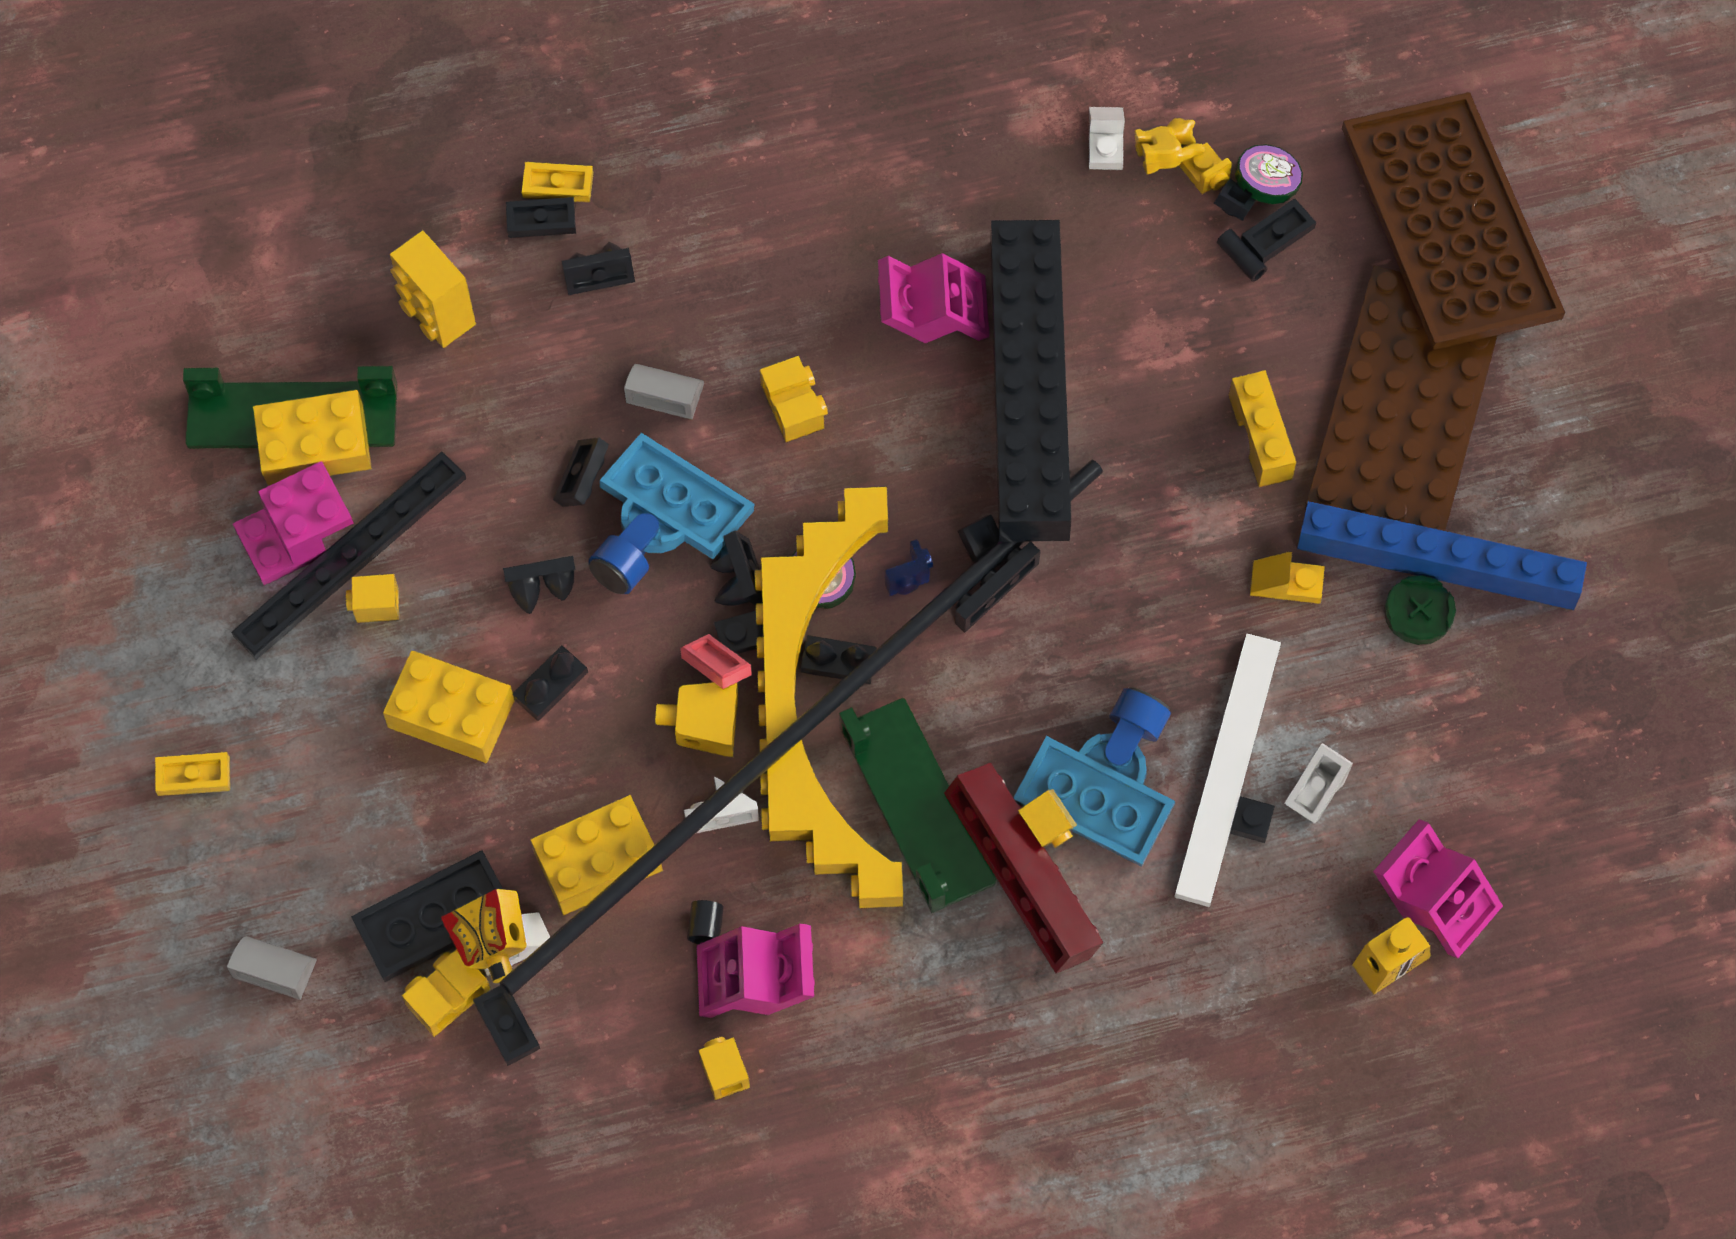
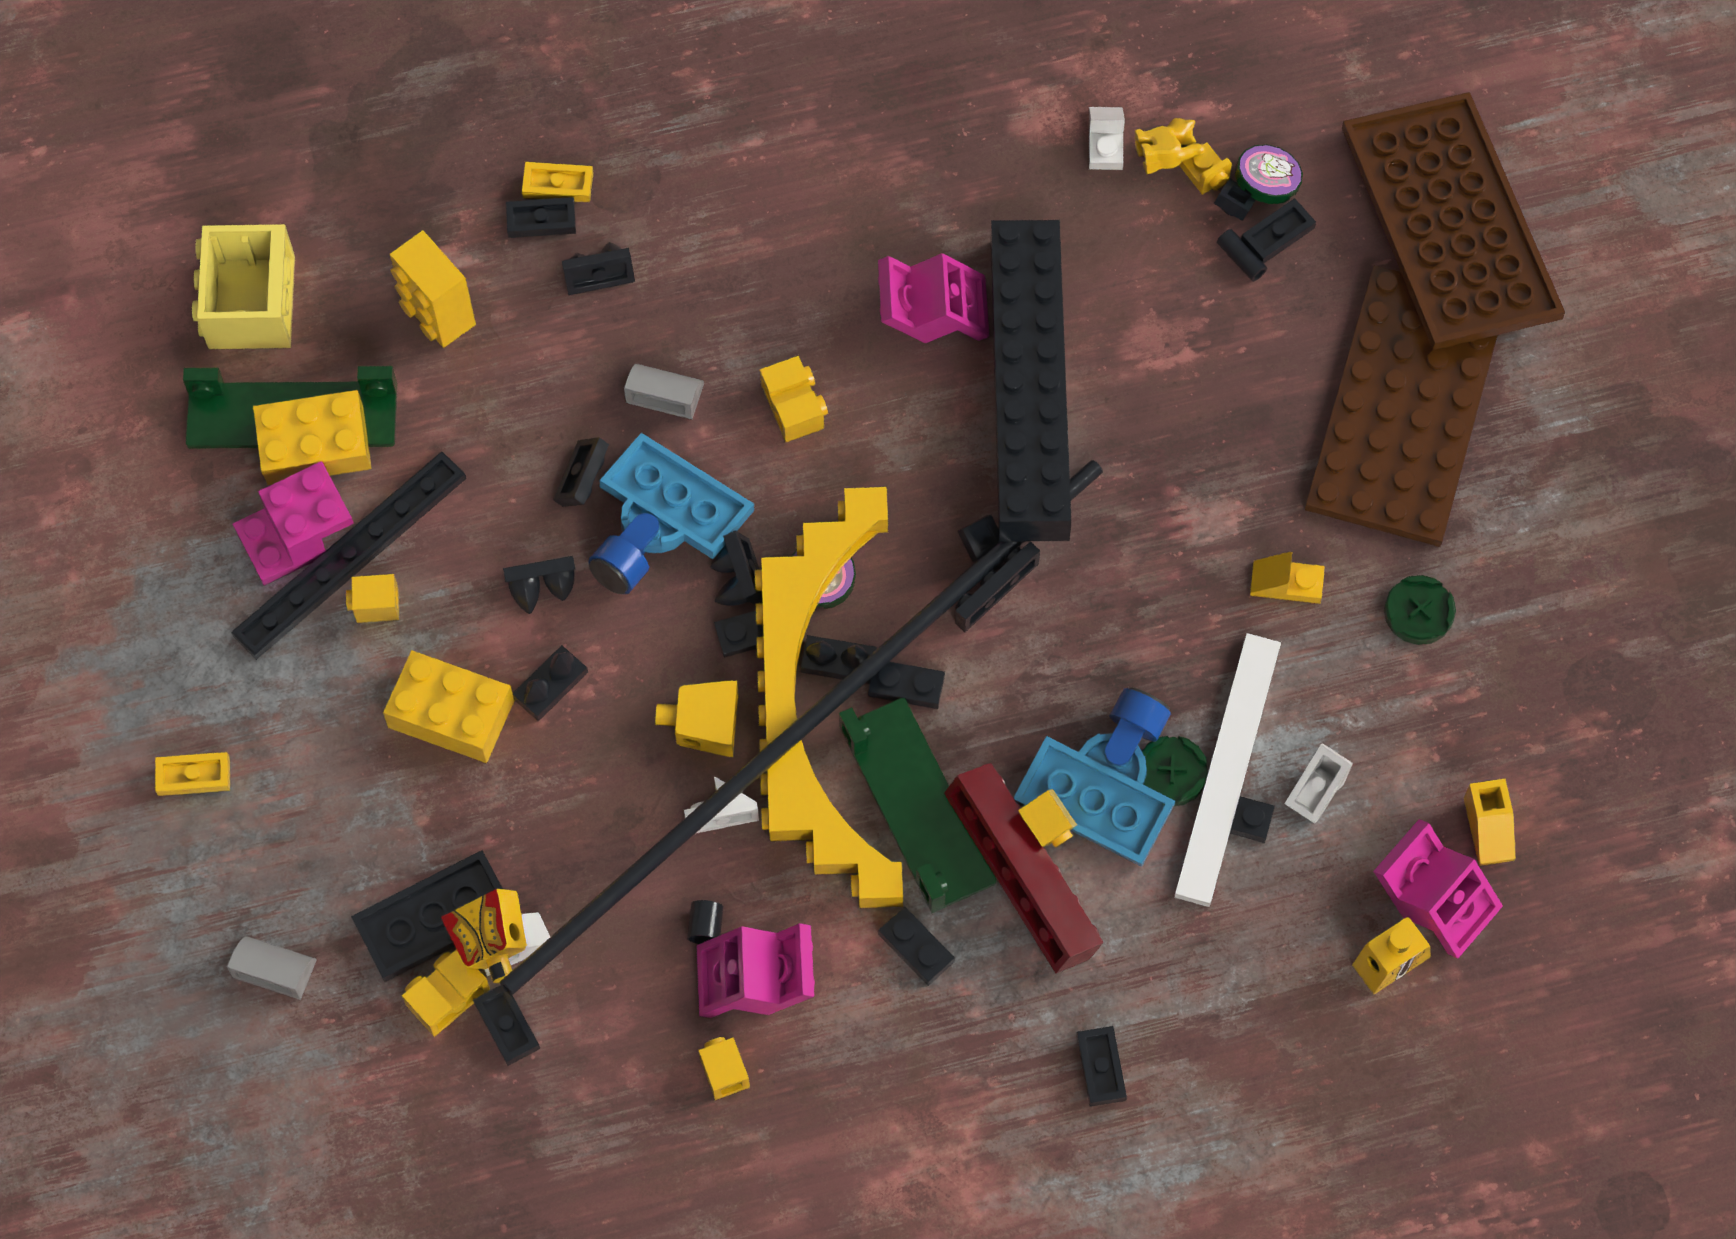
yellow brick [530,795,663,916] -> none
coral tile [680,634,752,689] -> none
clear blue bracket [885,539,933,596] -> none
yellow arch [1229,370,1296,487] -> none
blue brick [1297,501,1587,610] -> none
none -> light yellow container [192,224,295,349]
none -> black plate [868,662,945,709]
none -> black plate [878,907,955,986]
none -> black plate [1076,1026,1127,1107]
none -> dark green tile [1142,736,1208,806]
none -> yellow slope [1464,779,1516,866]

